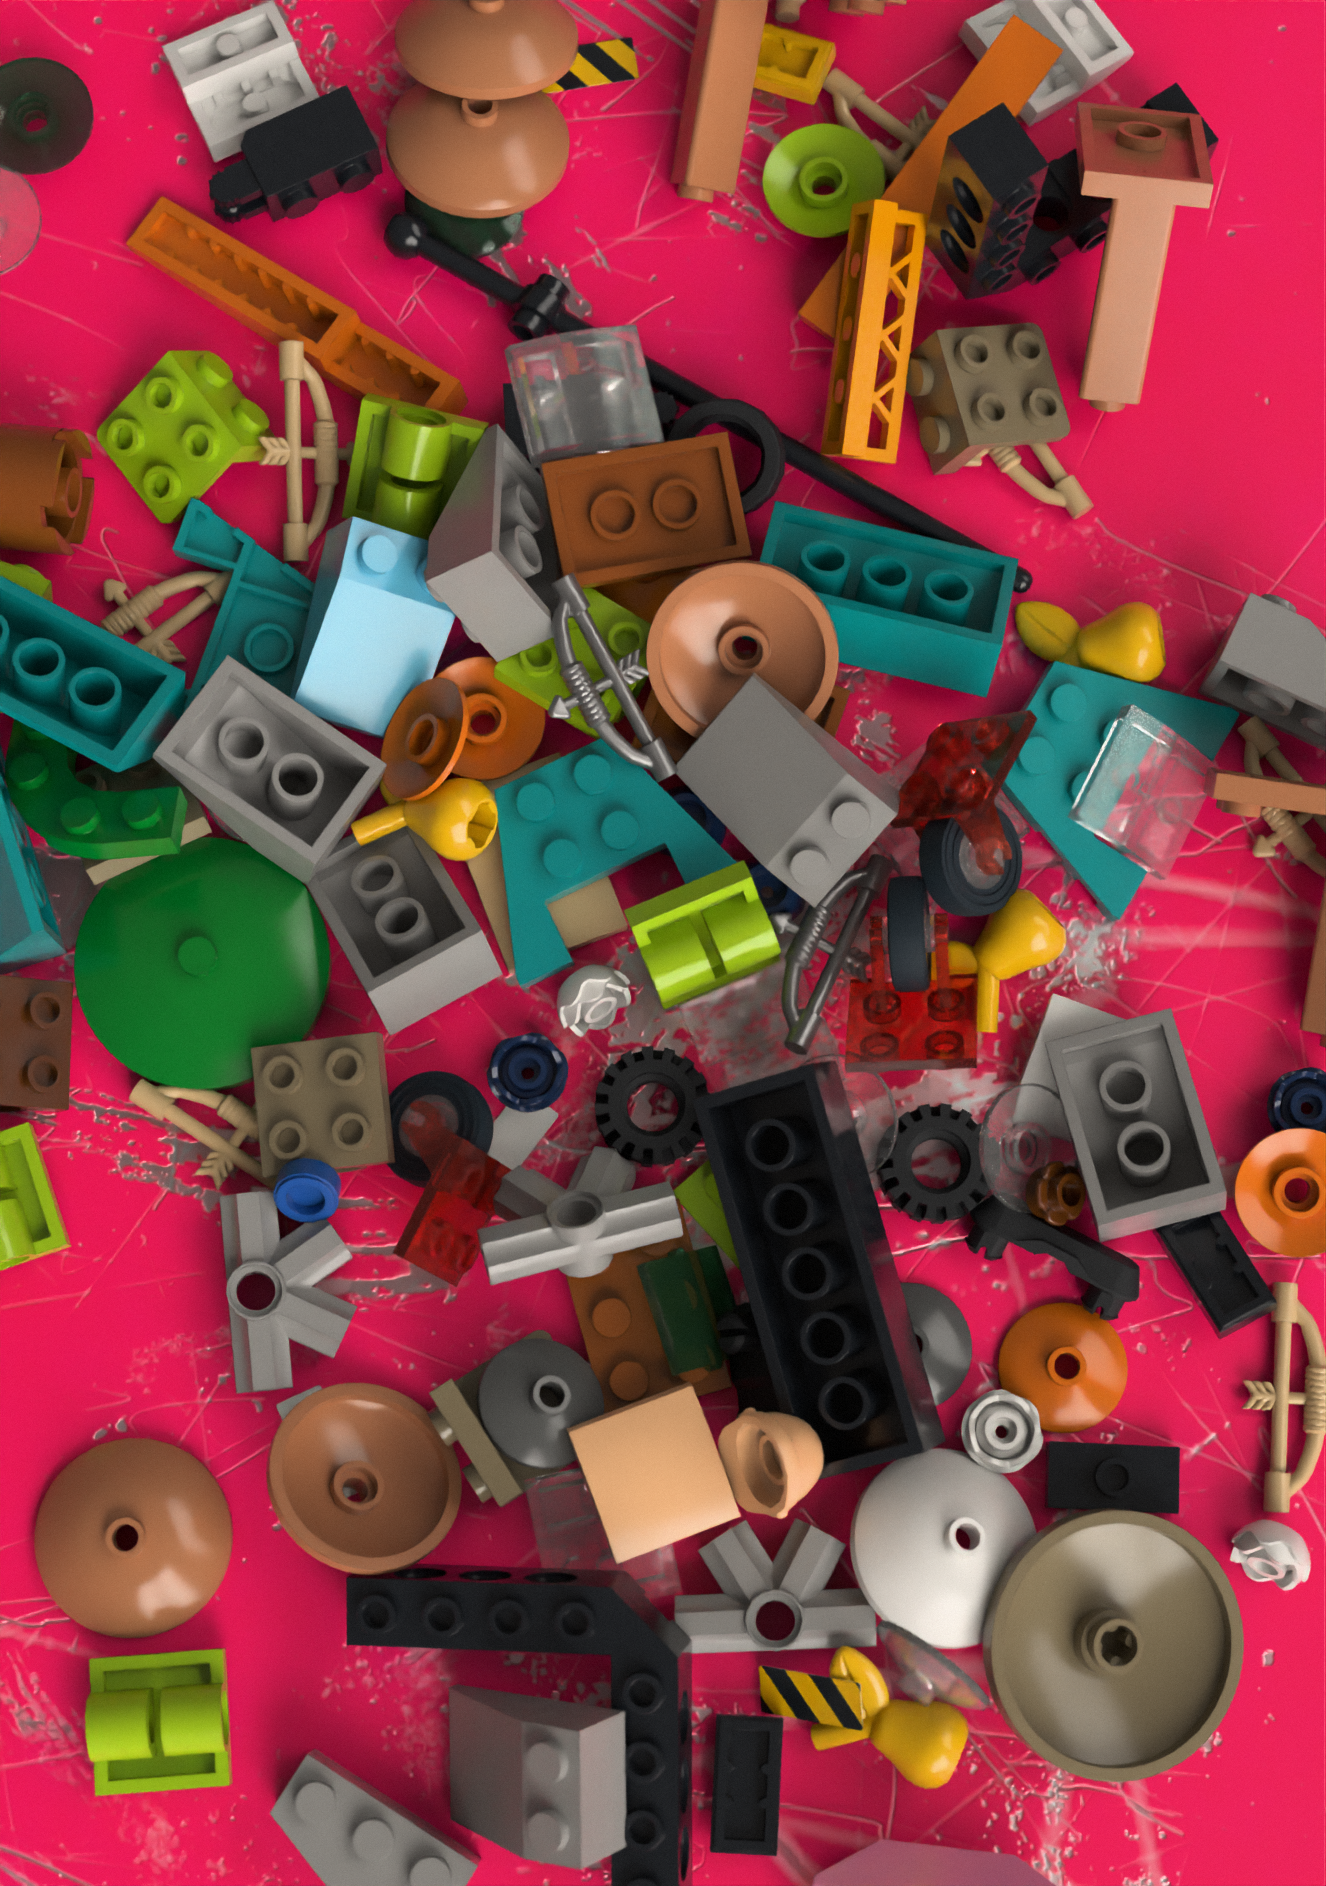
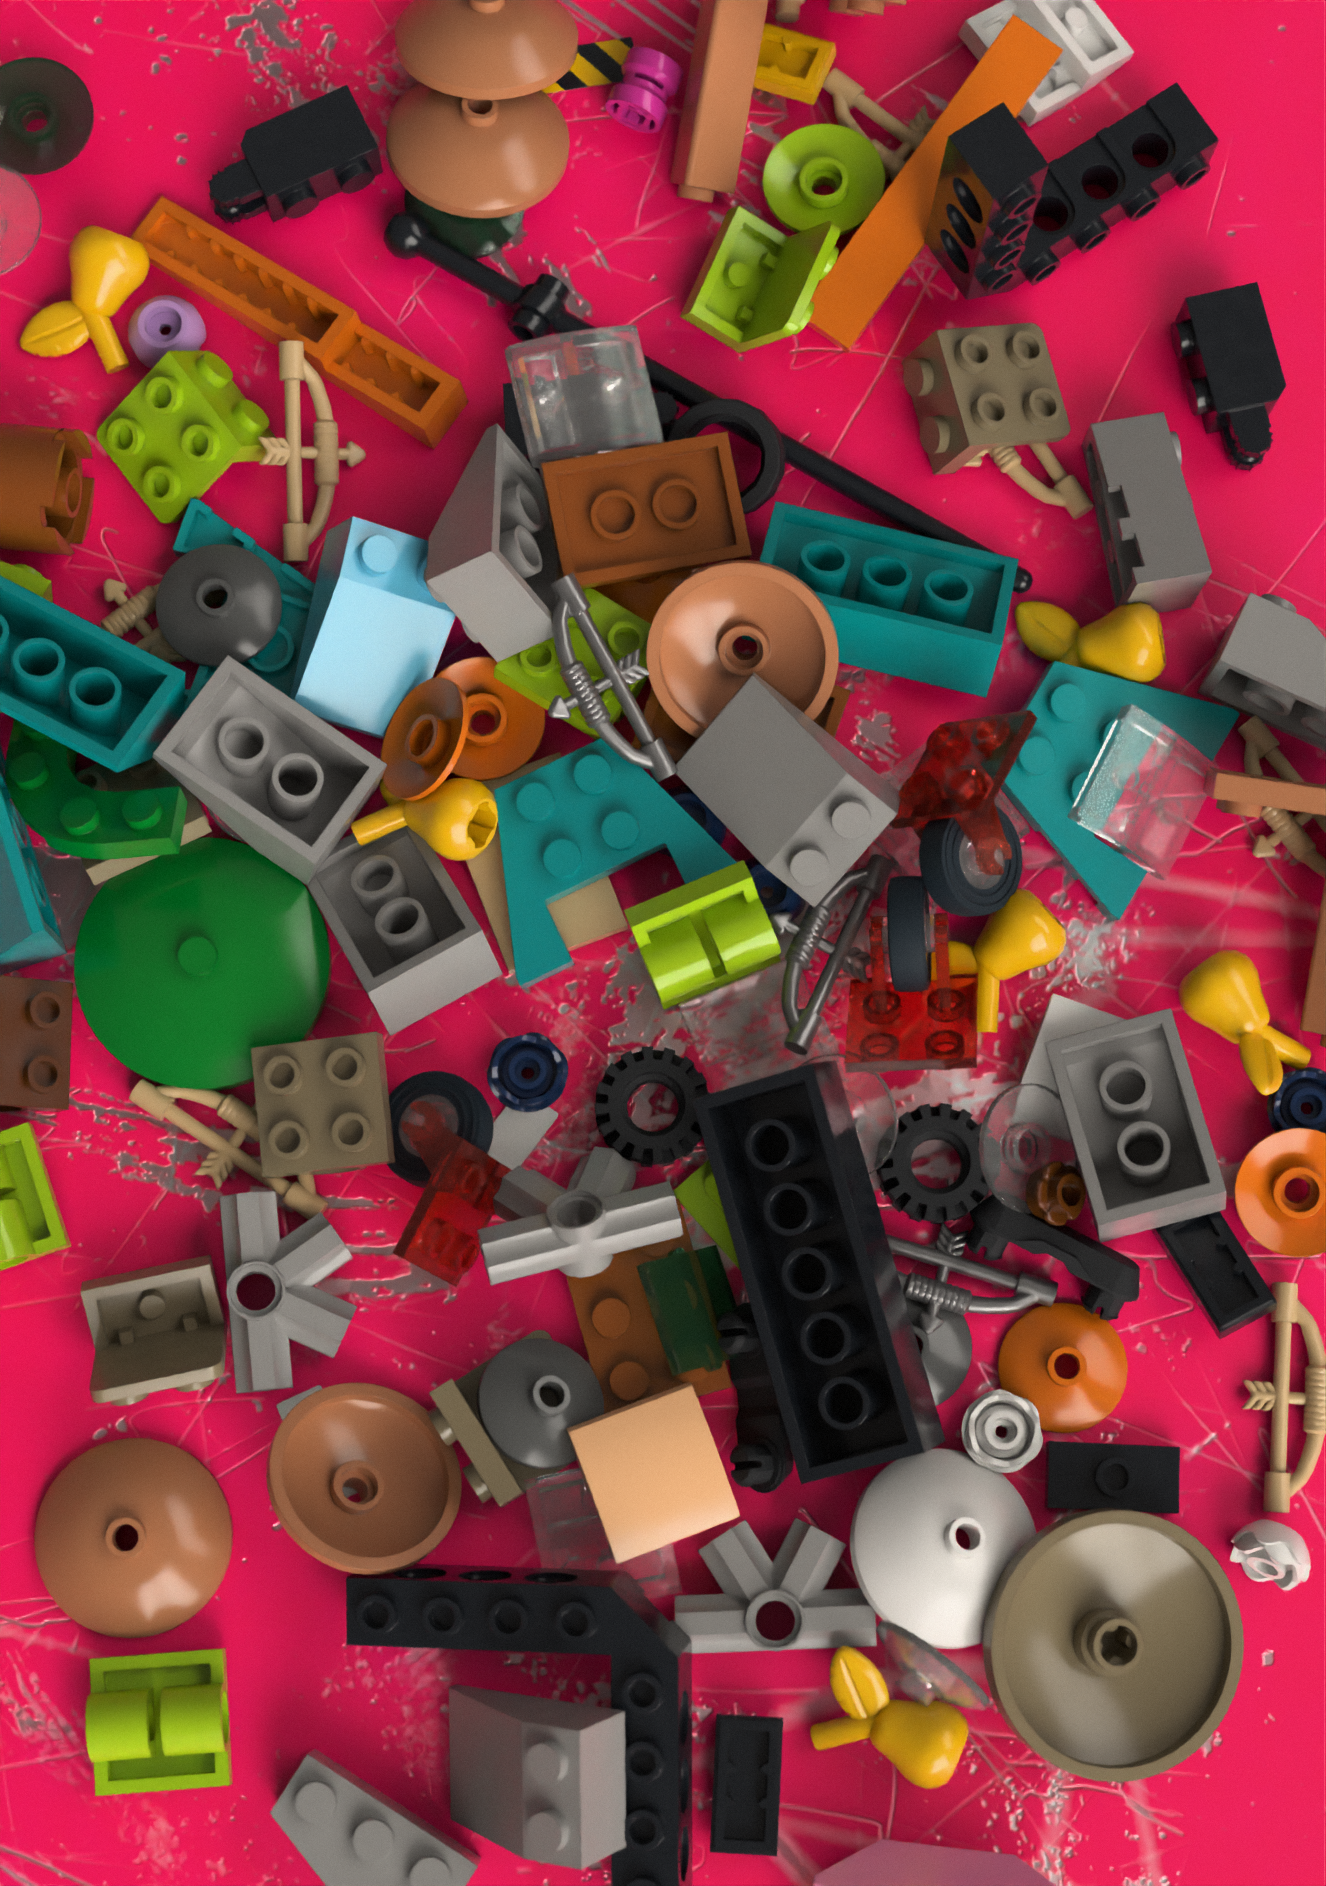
white slope [162,0,320,162] -> none
blue tile [273,1158,342,1223] -> none
lime plate [342,393,489,540] -> none
white plate [556,964,631,1037] -> none
light nougat hat [718,1407,824,1519] -> none
sticker [759,1665,863,1731] -> none
light orange fence [820,199,928,464] -> none
nougat piece [1074,102,1214,412] -> none
none -> yellow piece [19,225,150,374]
none -> dark tan bracket [80,1255,228,1406]
none -> lavender plate [128,295,206,369]
none -> dark grey dish [156,544,283,668]
none -> dark pink wheel [605,47,683,133]
none -> lime bracket [680,205,841,353]
none -> flat silver piece [886,1223,1058,1335]
none -> light grey wedge [1082,412,1212,613]
none -> black hinge [1171,282,1286,472]
none -> yellow piece [1178,950,1311,1095]

